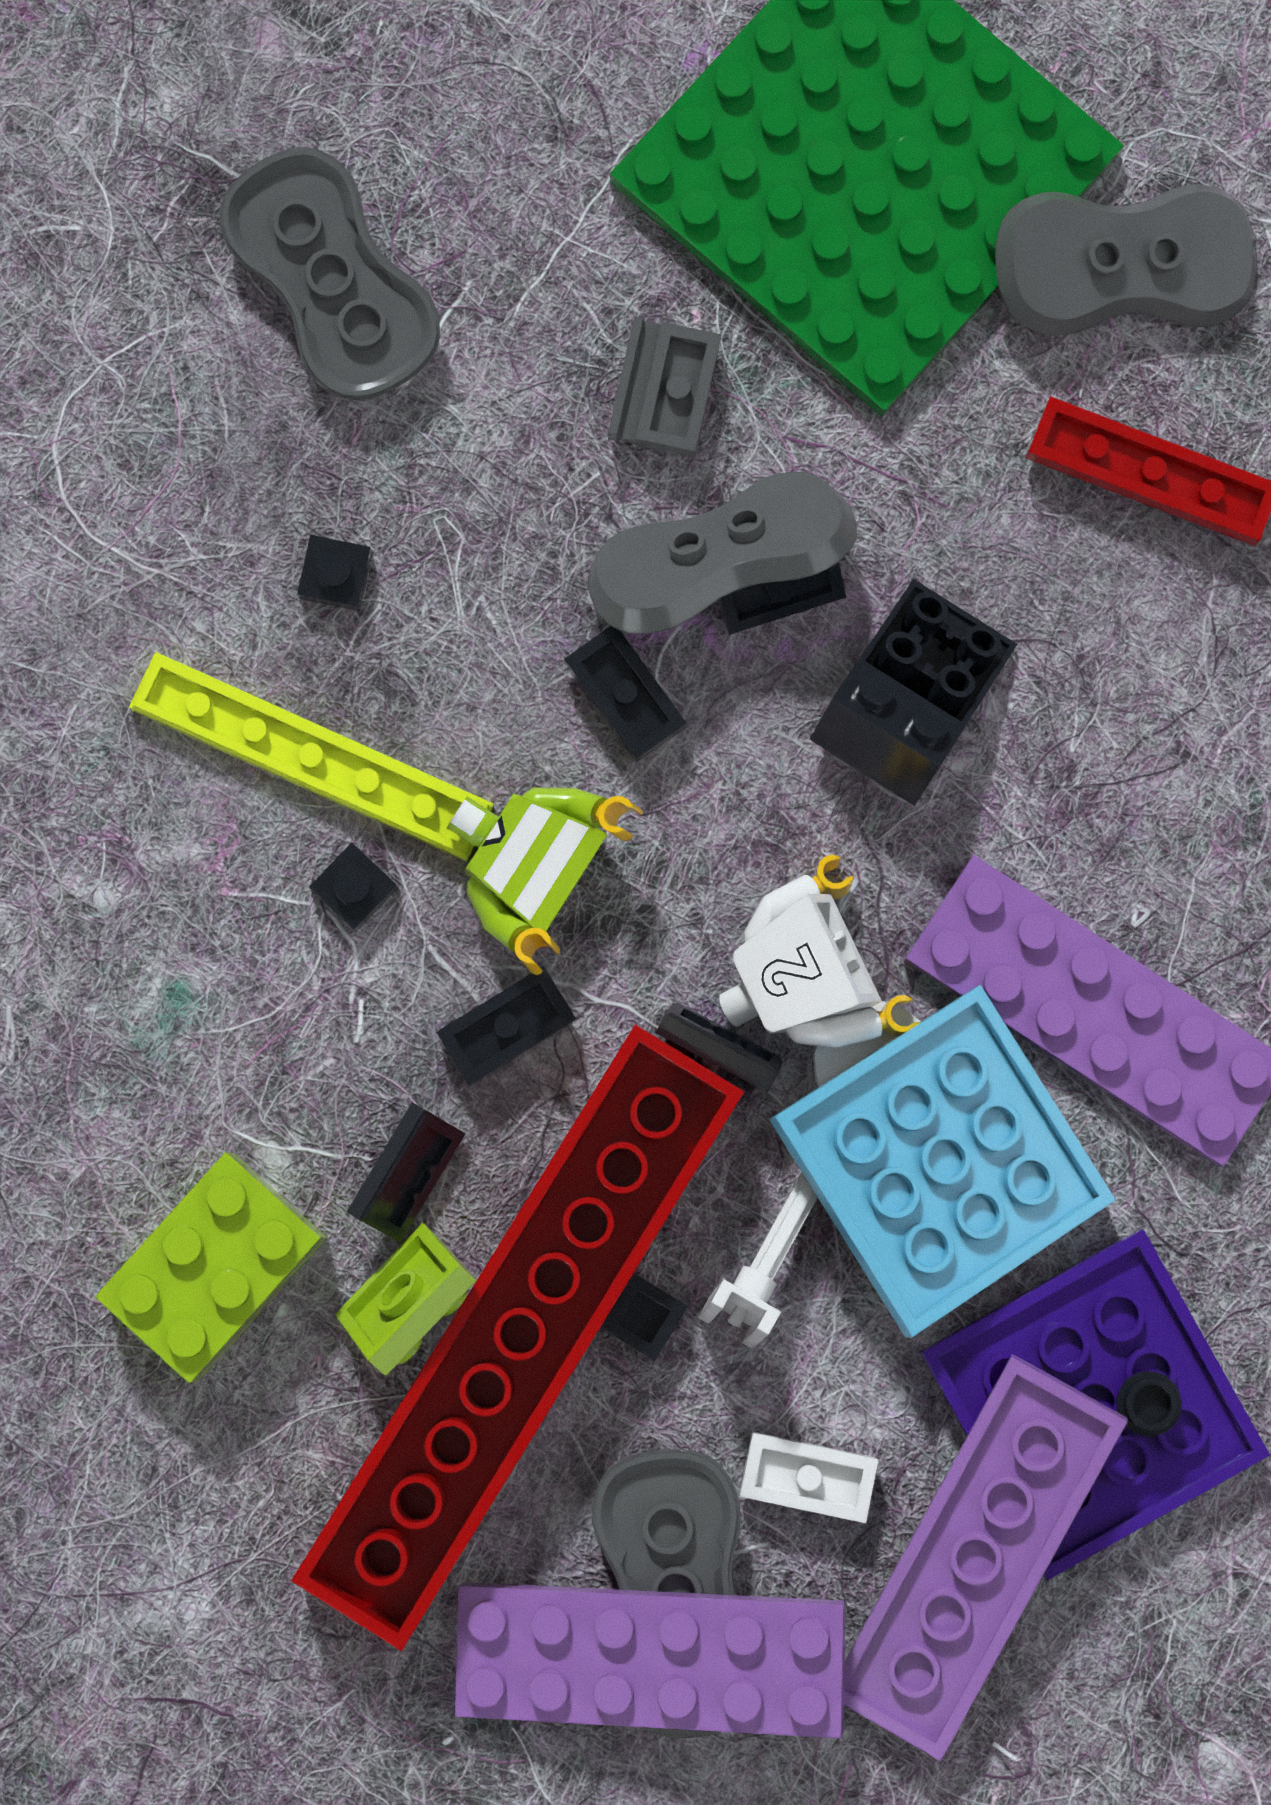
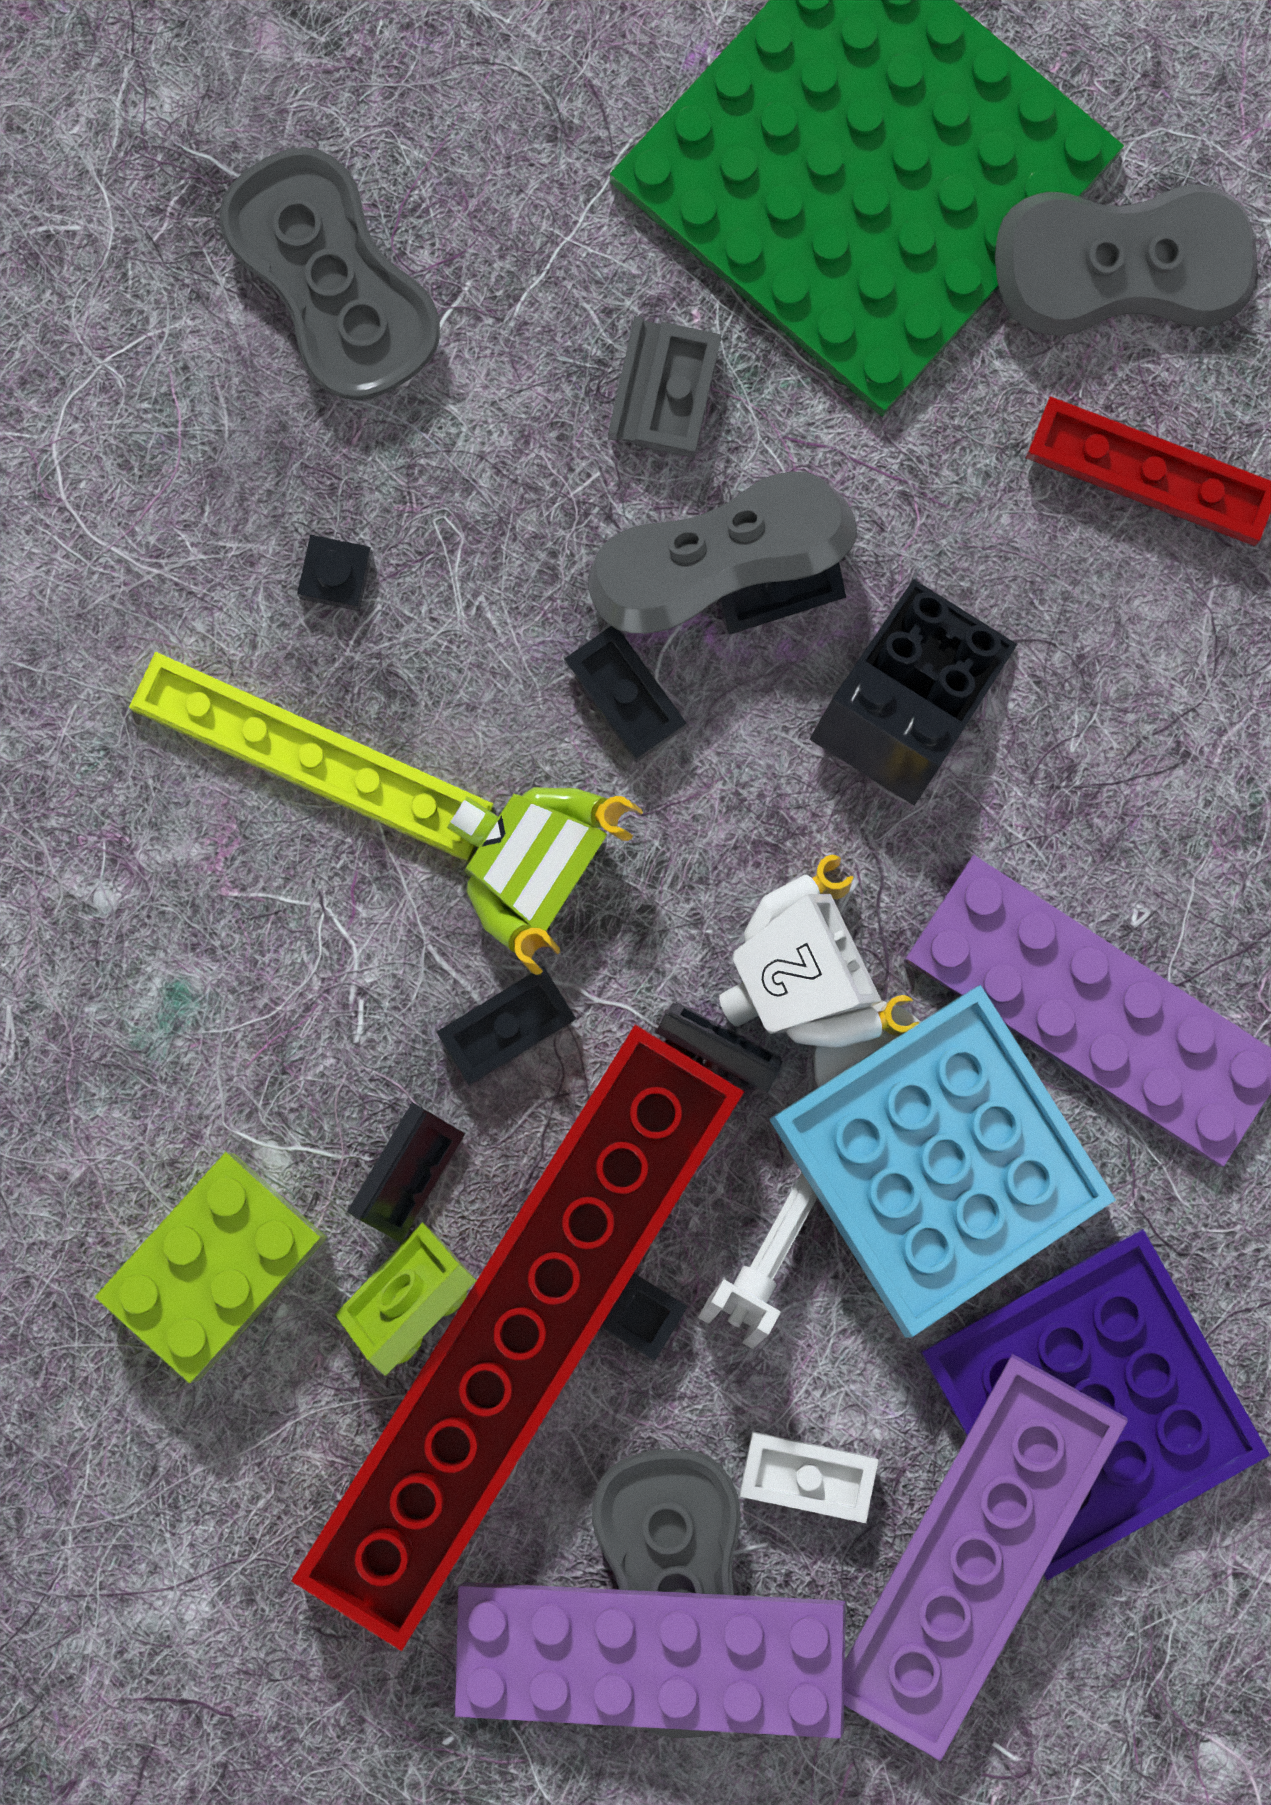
black plate [309,842,399,932] -> none
black plate [1116,1371,1182,1437] -> none

